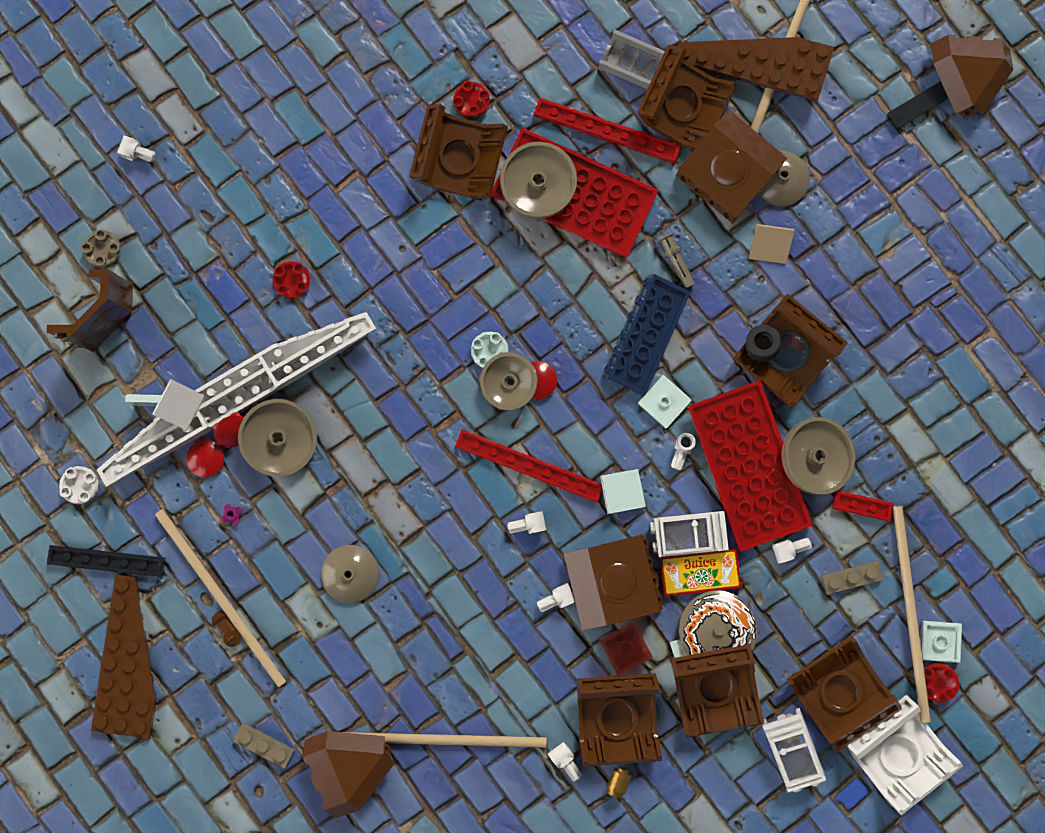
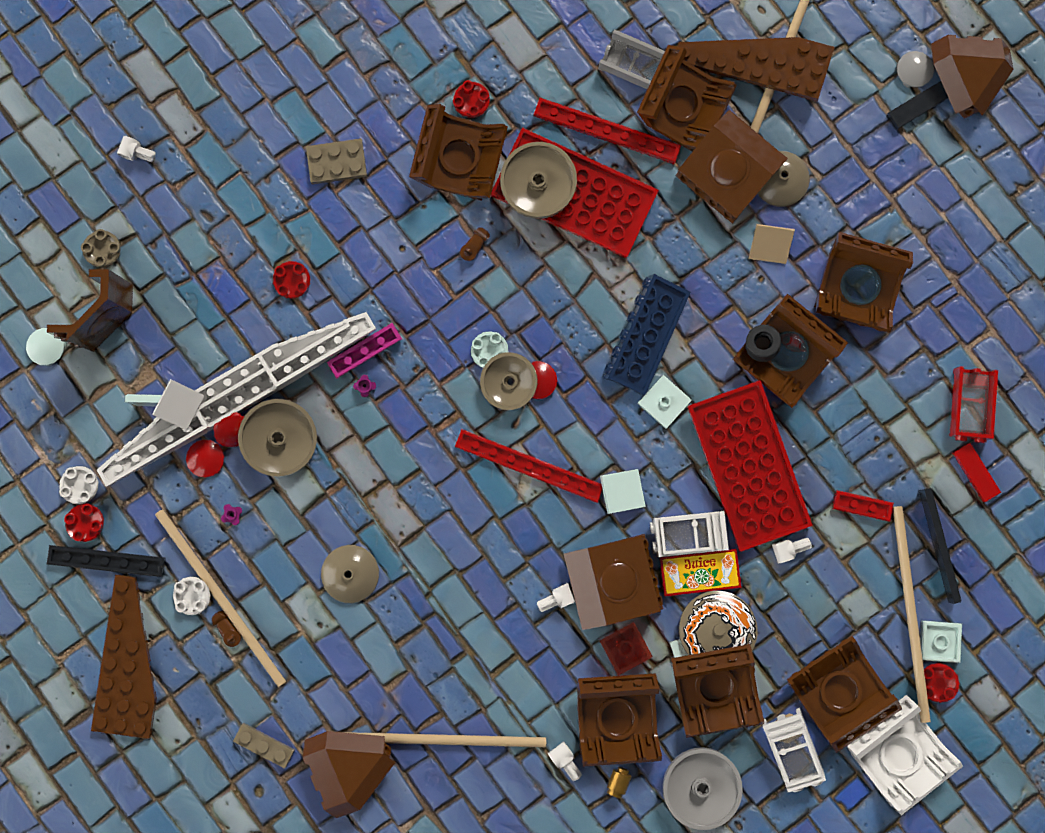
white axle [508,511,546,534] -> none
dark tan pin [657,232,695,289] -> none
white axle [671,433,695,470] -> none
dark tan dish [782,417,855,495] -> none
dark tan plate [821,561,884,594] -> none
none -> light aqua dish [26,328,66,366]
none -> red dish [64,504,104,542]
none -> white dish [173,577,210,615]
none -> dark tan plate [306,138,367,184]
none -> dark pink brick [327,323,402,378]
none -> magenta plate [353,375,376,397]
none -> reddish brown piece [460,227,490,261]
none -> light grey dish [663,748,743,830]
none -> reddish brown panel [814,232,913,333]
none -> light grey dish [896,51,934,88]
none -> black tile [919,488,962,604]
none -> door [949,366,998,443]
none -> red tile [952,443,1001,502]

